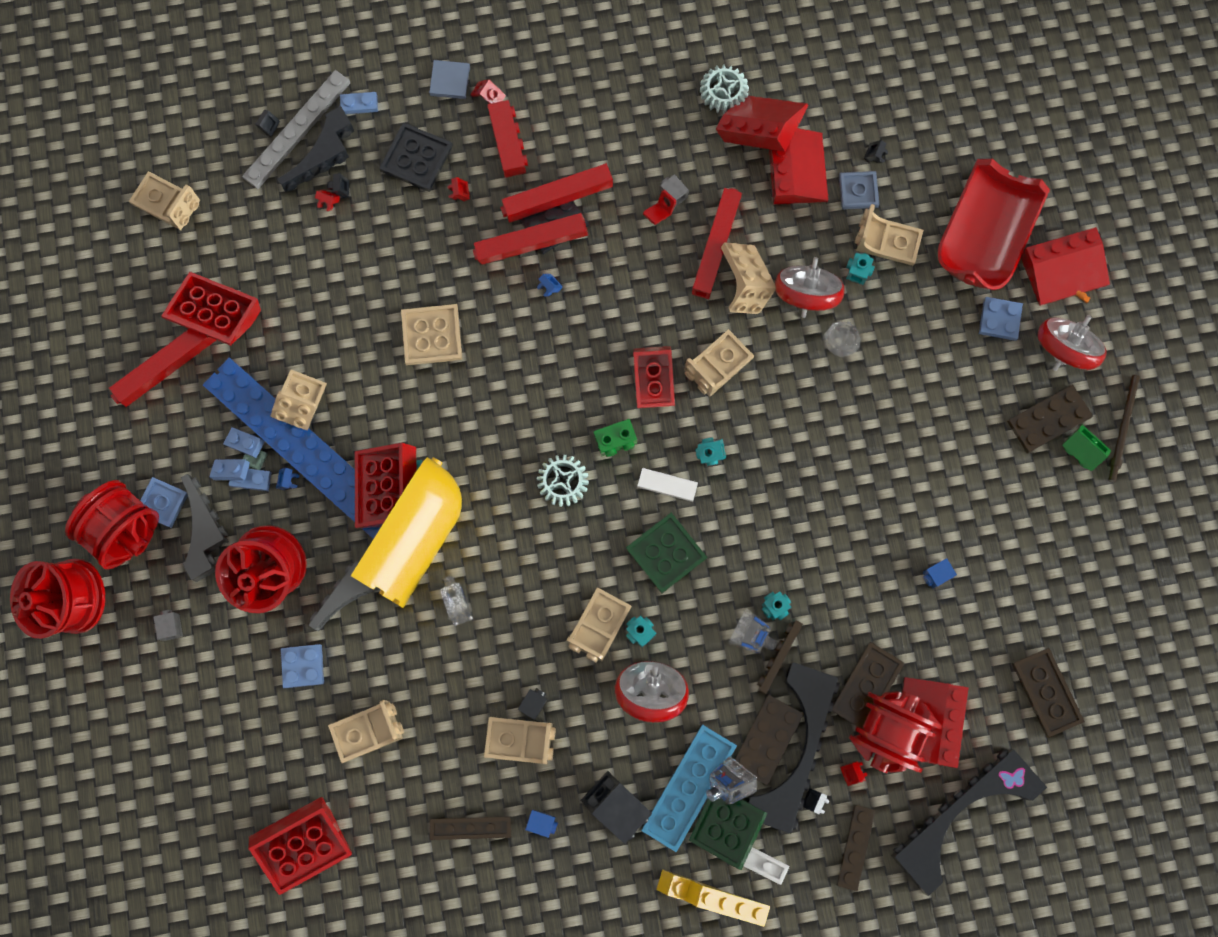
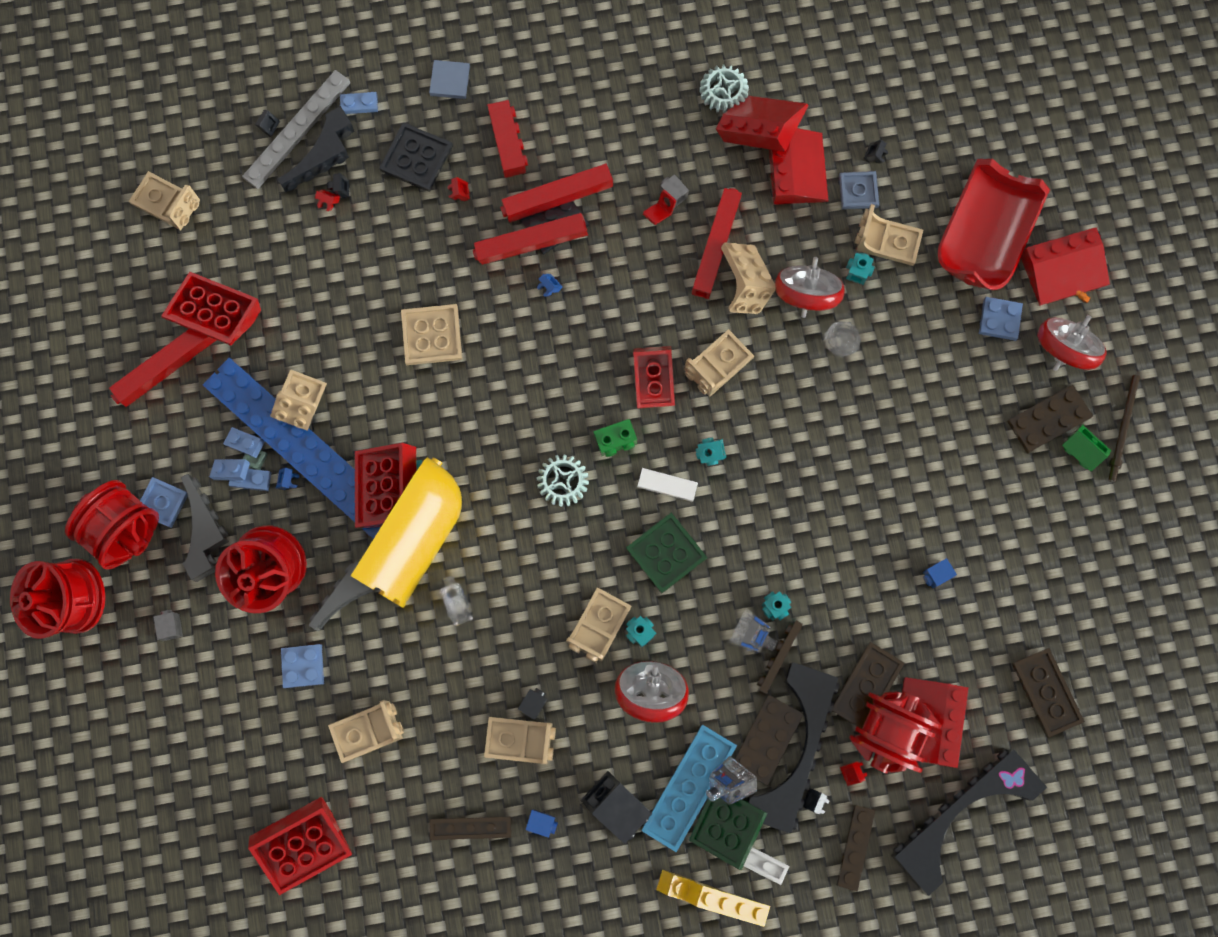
bracket [470,79,506,104] -> none

